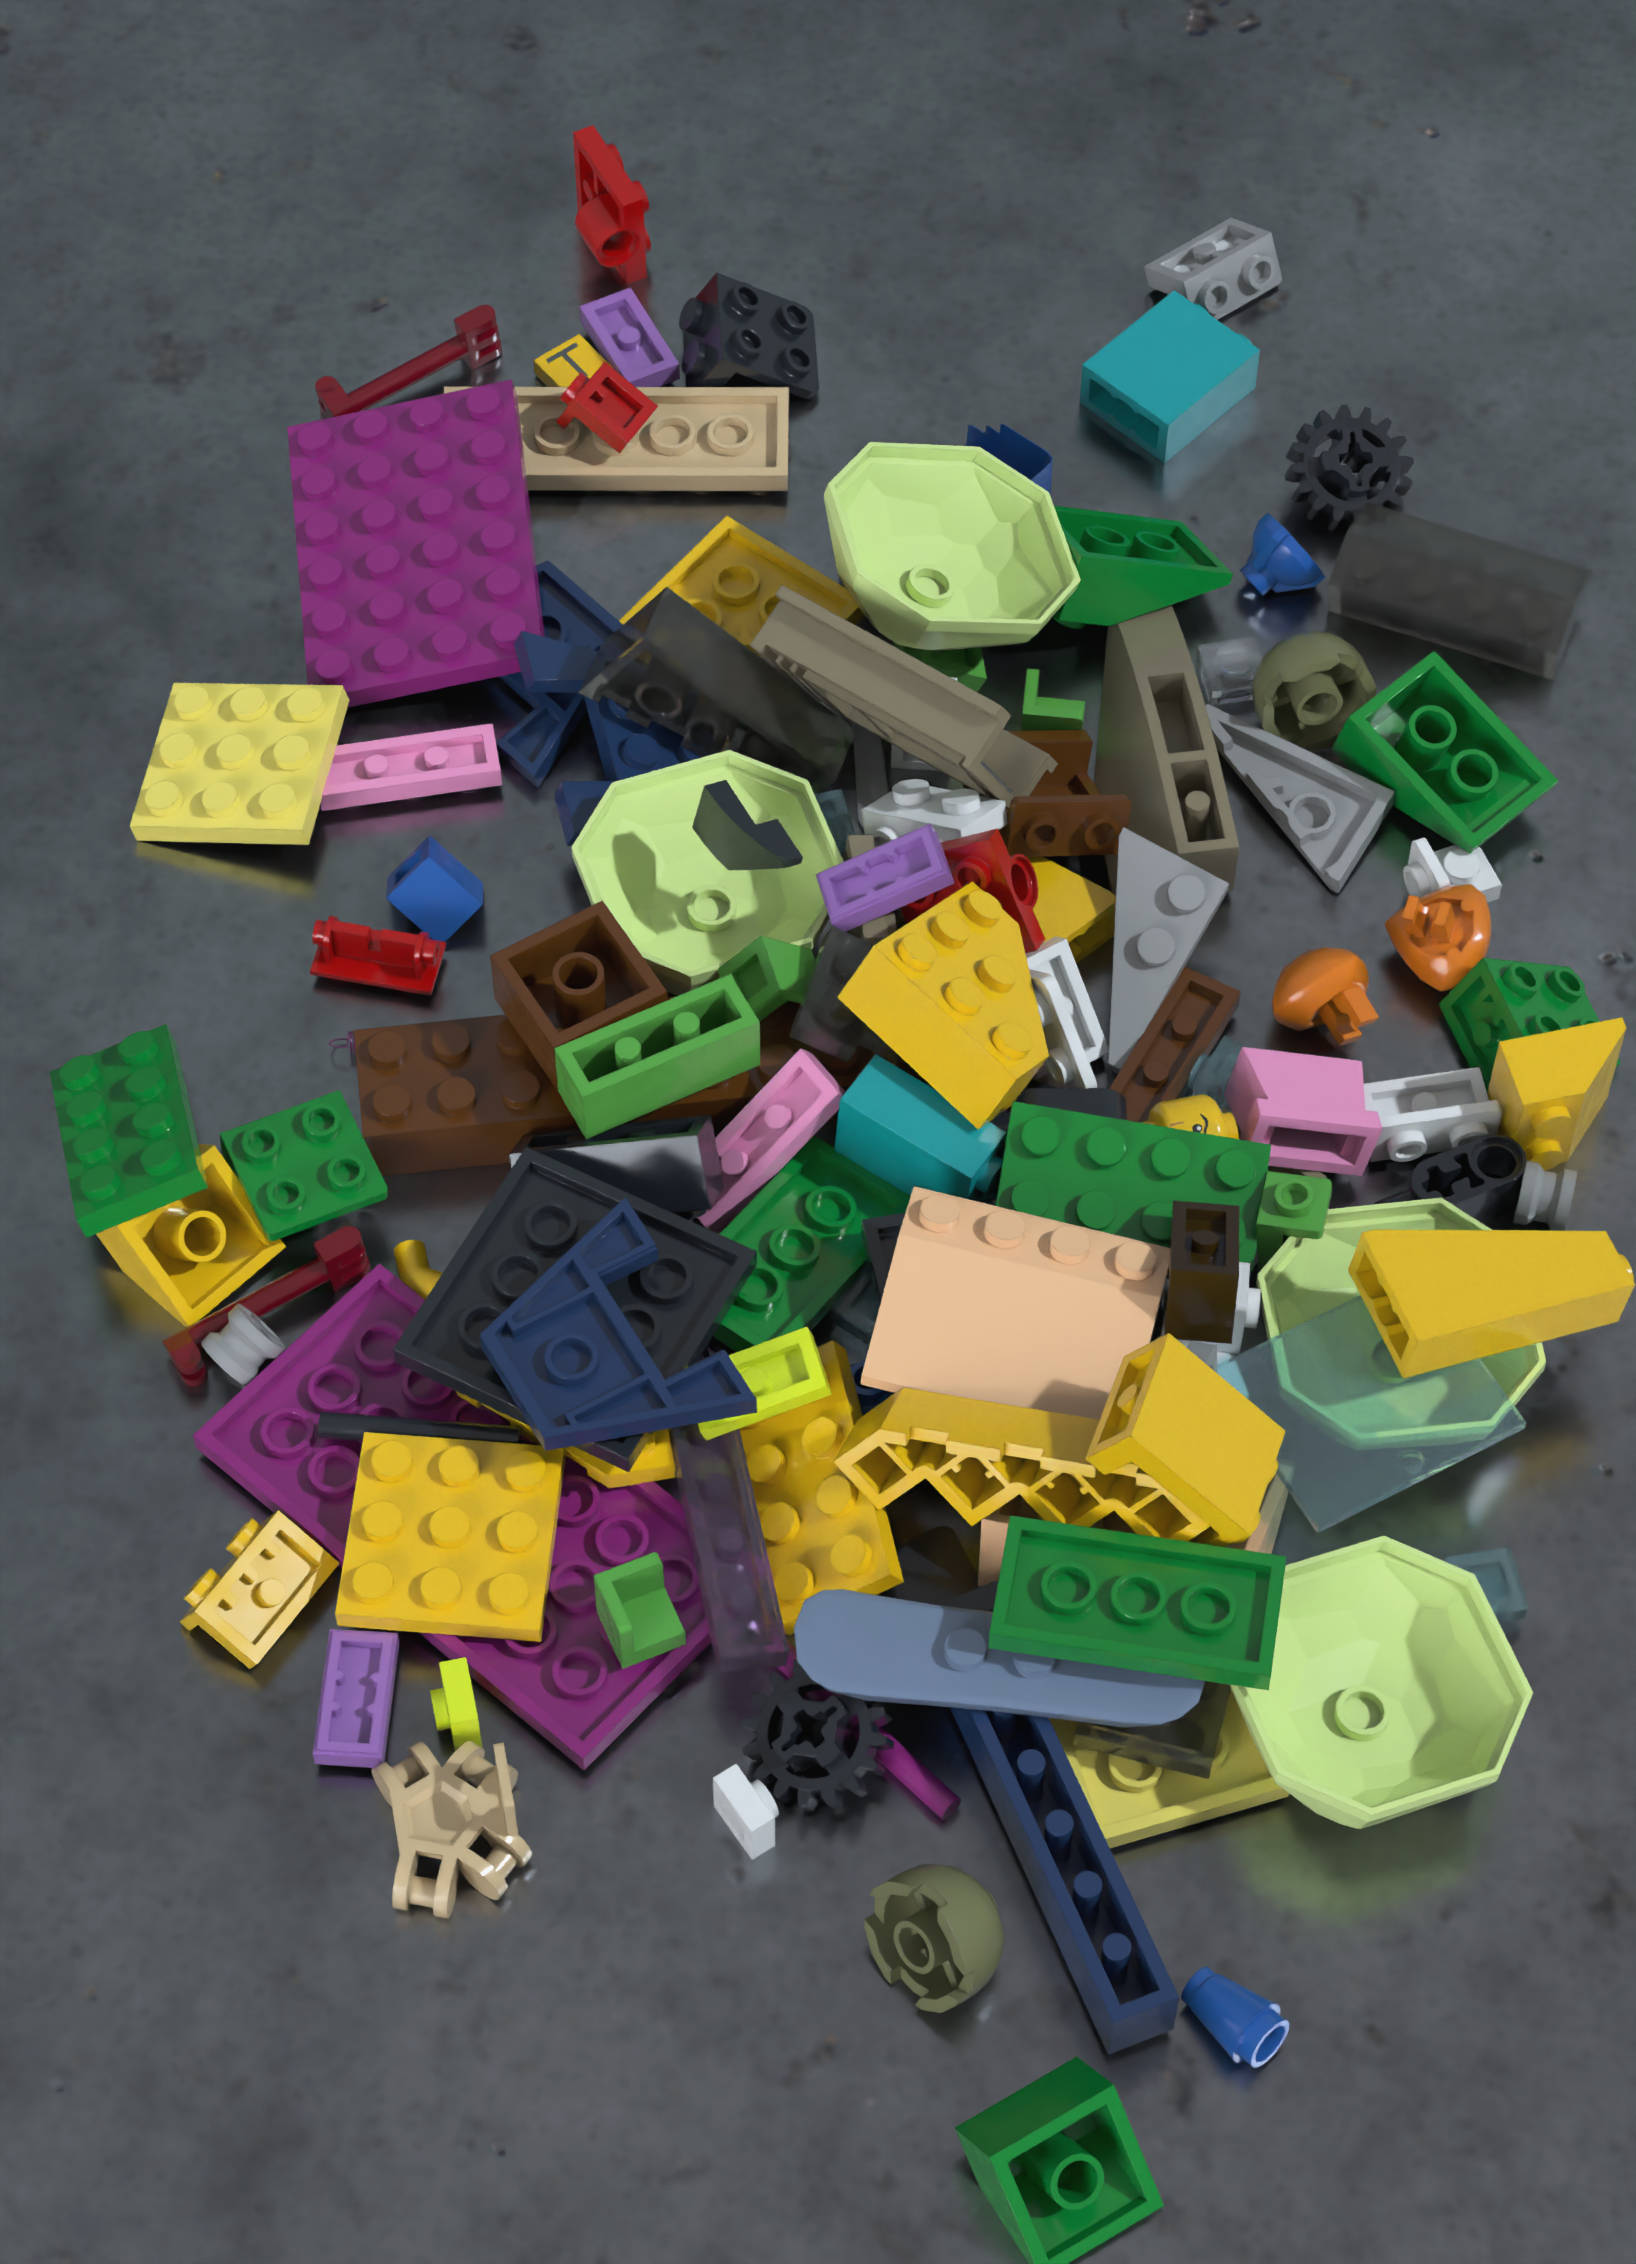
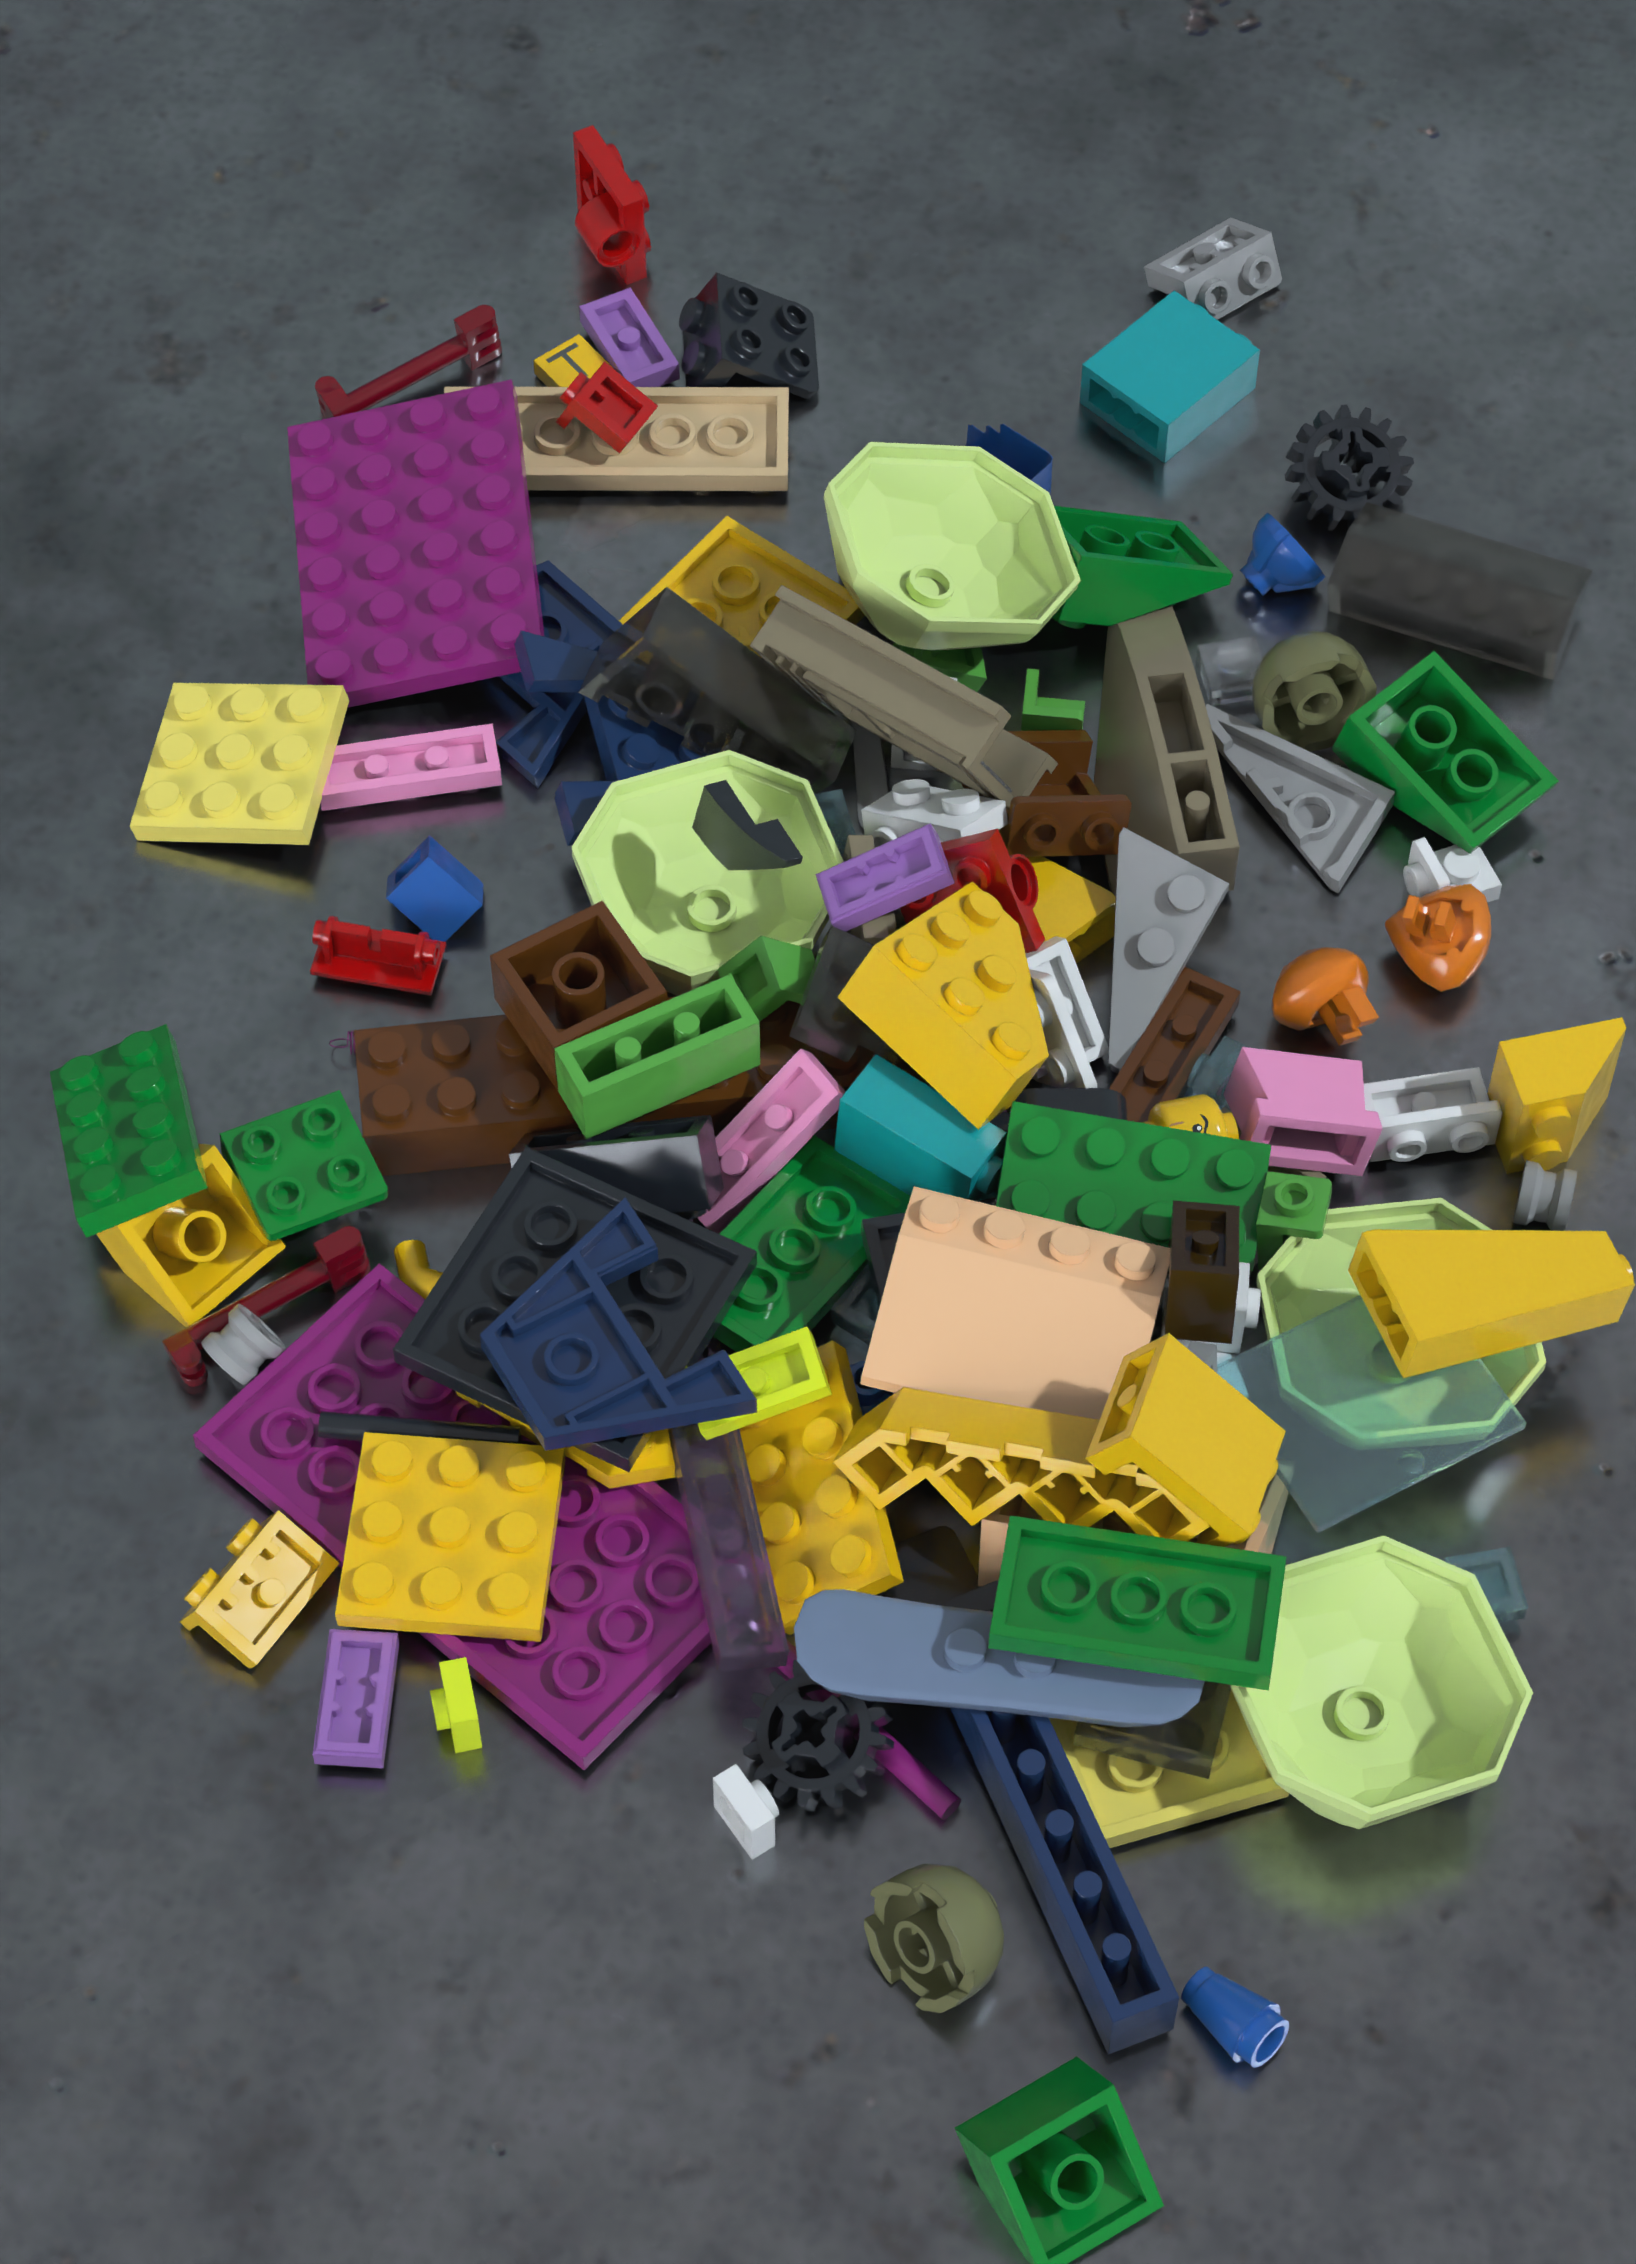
tan piece [371,1741,532,1919] -> none
bright green panel [594,1552,686,1669] -> none
black piece [1374,1134,1526,1223] -> none
green bracket [1439,958,1621,1093] -> none

